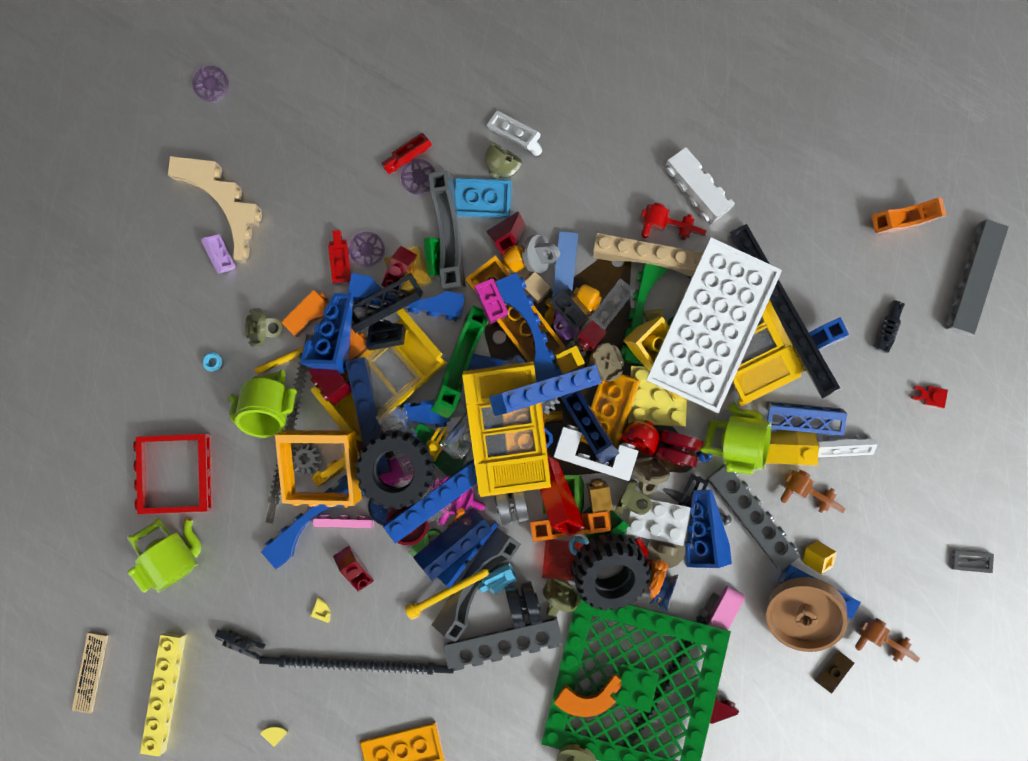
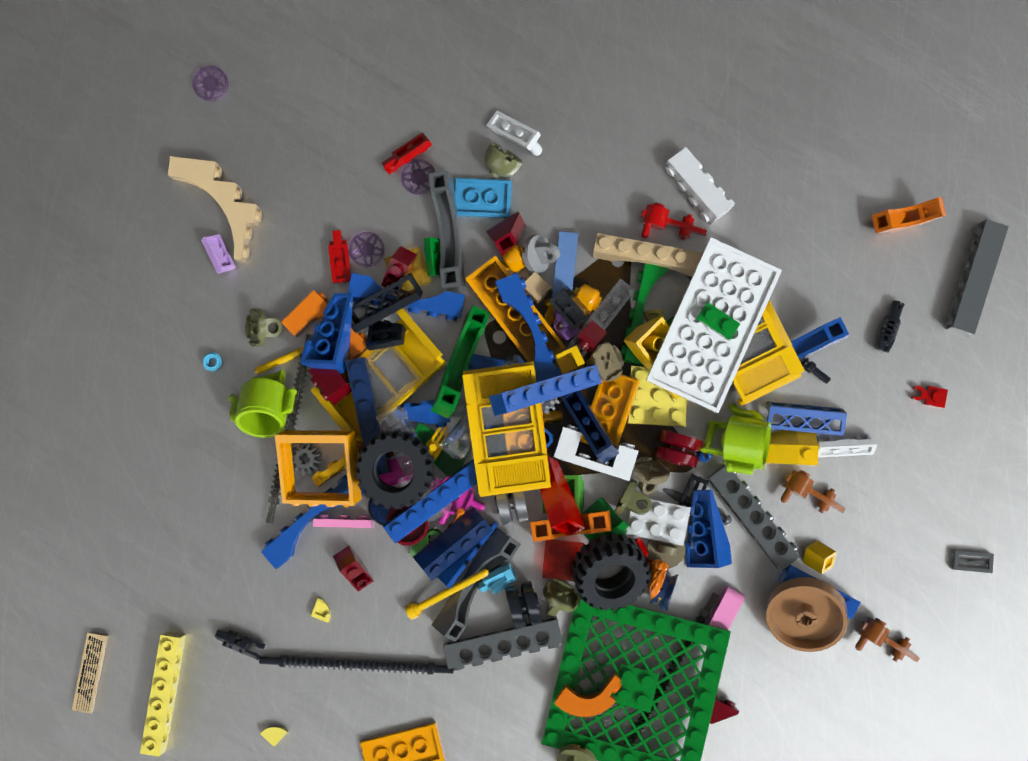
lime piece [127,518,201,593] -> none
red window [133,434,212,514] -> none
dark pink hinge [474,278,509,325] -> none
medium azure plate [569,536,588,555] -> none
pearl gold slope [587,478,613,513] -> none
red cylinder [621,420,660,455] -> none
black plate [730,224,841,399] -> none
dark brown plate [814,650,855,694] -> none
none -> green plate [696,302,740,341]

